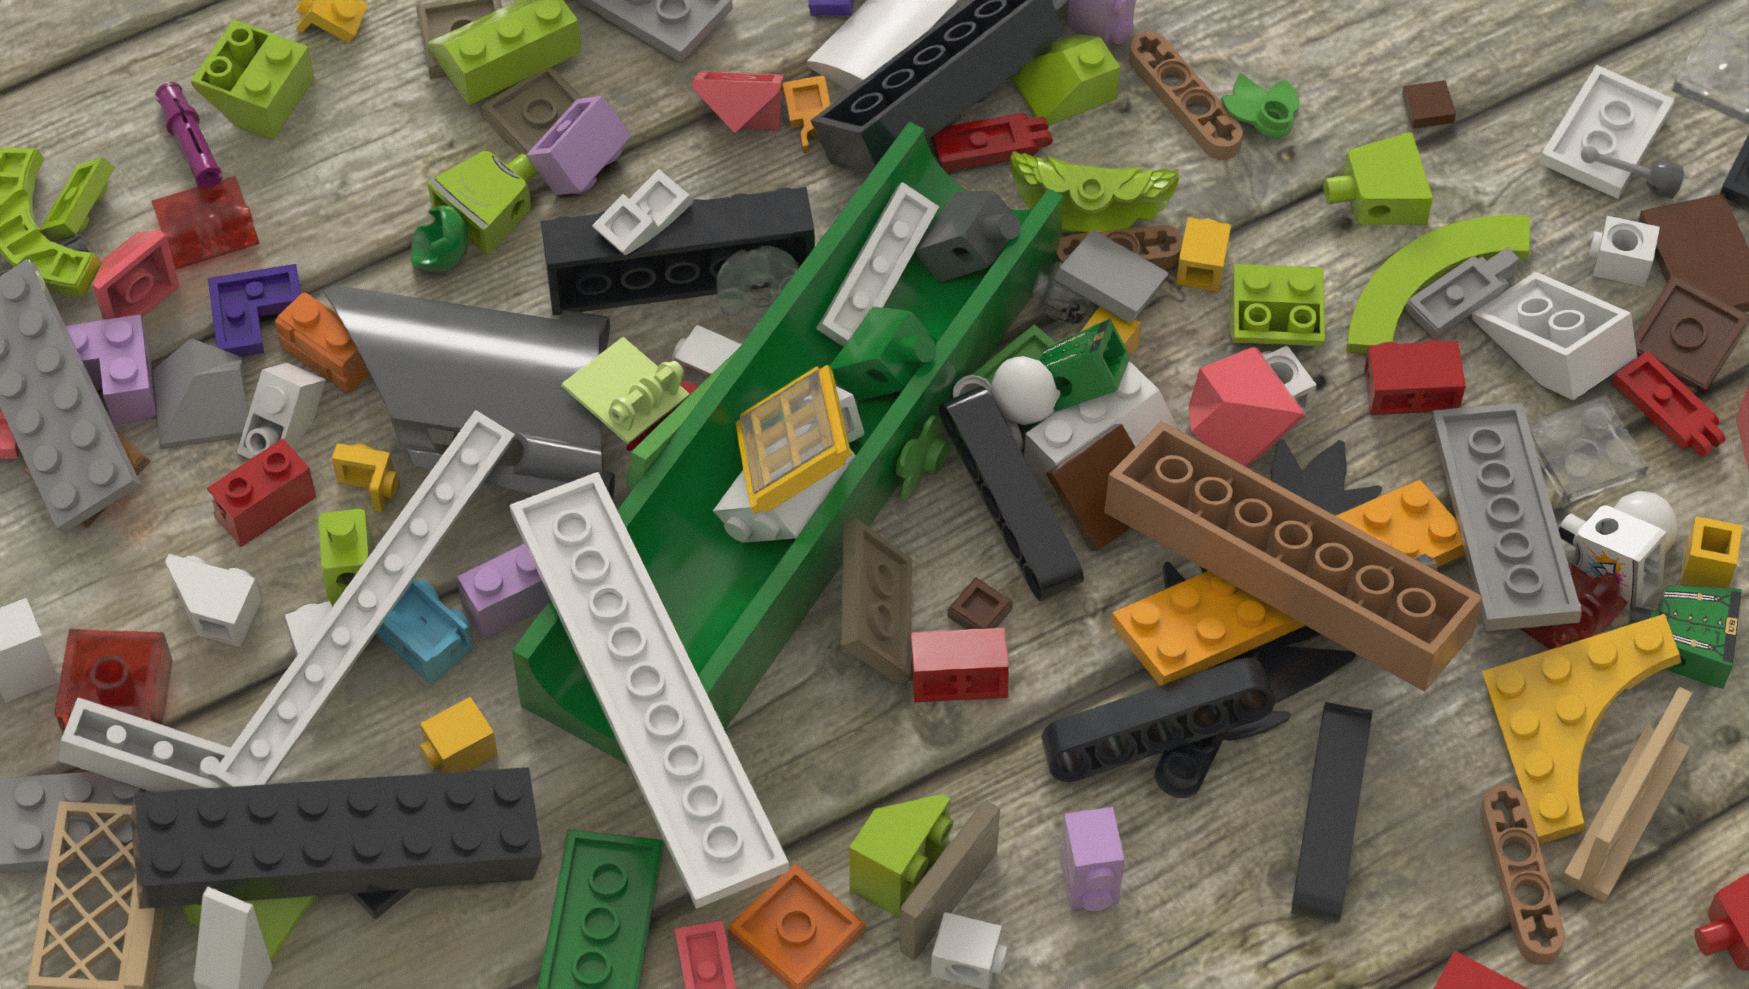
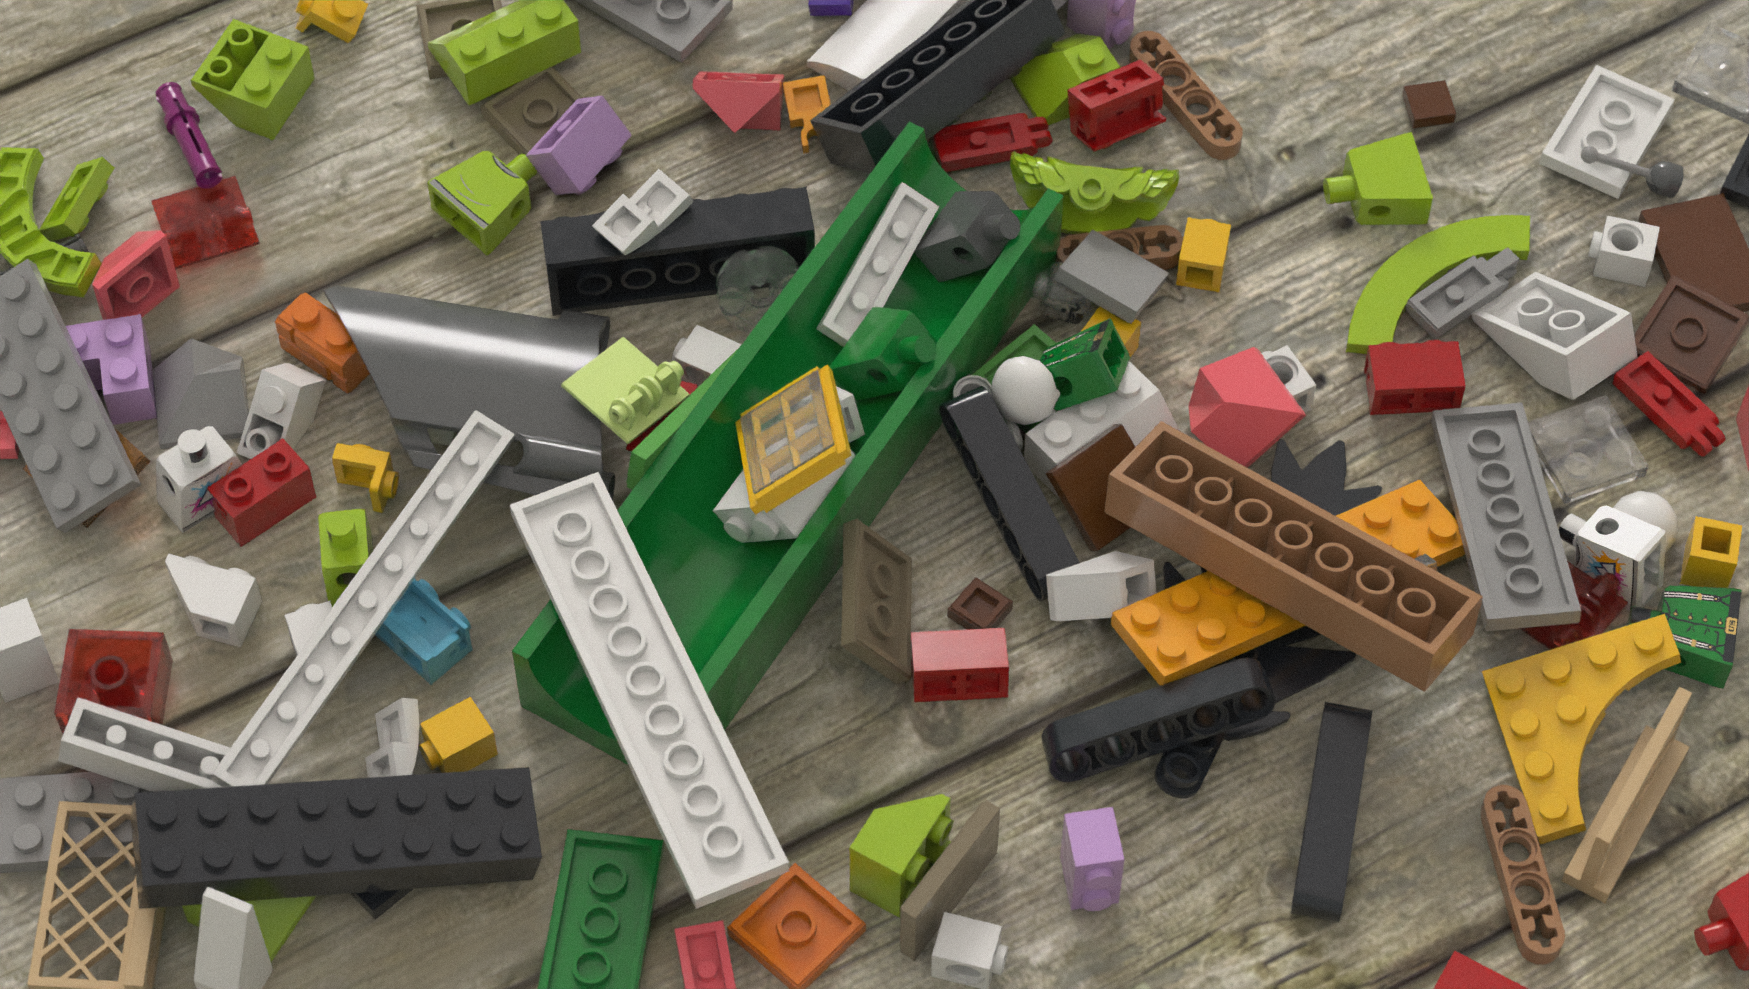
dark purple plate [208,264,301,357] -> none
green hair [411,205,468,272] -> none
lavender brick [457,544,550,640] -> none
bright green plate [896,415,951,500] -> none
bright green plate [1221,74,1300,138] -> none
lime slope [1230,264,1325,346] -> none
none -> white torso [156,426,242,534]
none -> white slope [365,698,419,778]
none -> white slope [1046,551,1156,621]
none -> red hinge [1067,60,1166,152]

